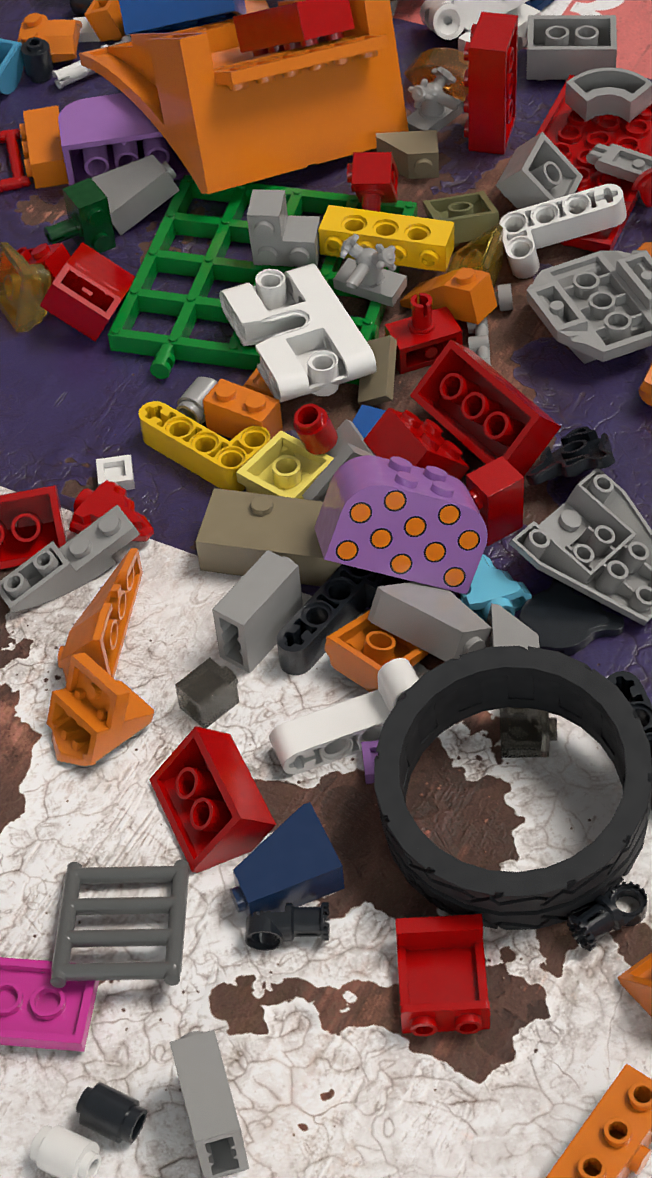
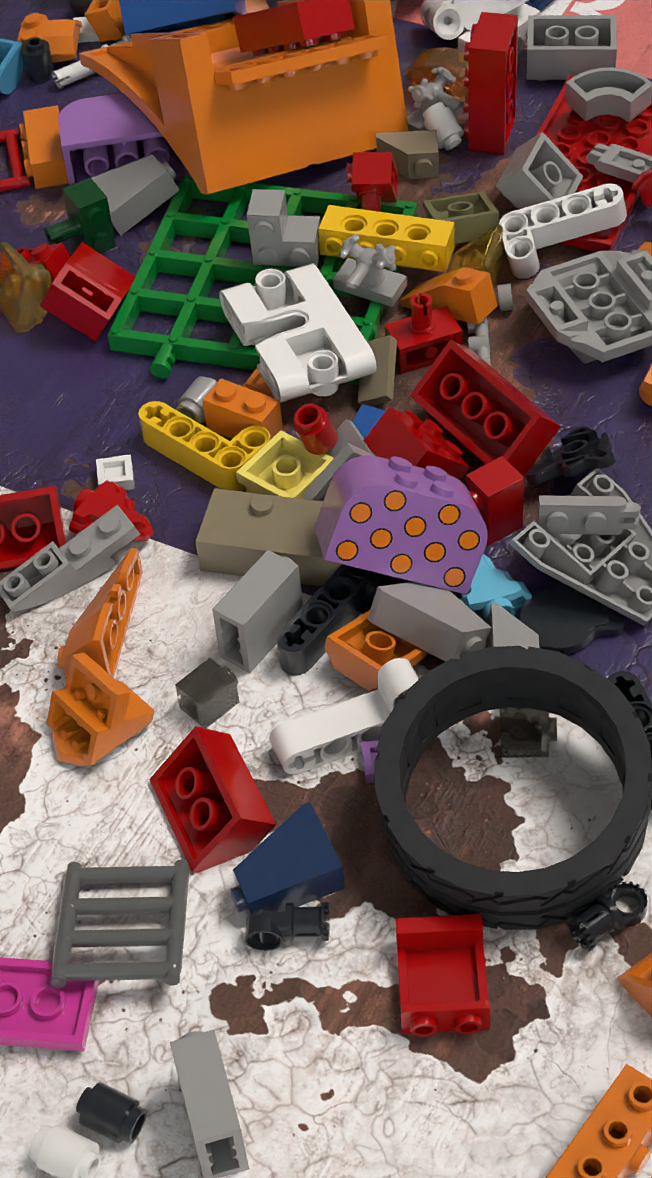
none -> white brick [422,102,464,150]
none -> light grey hinge [537,496,641,535]

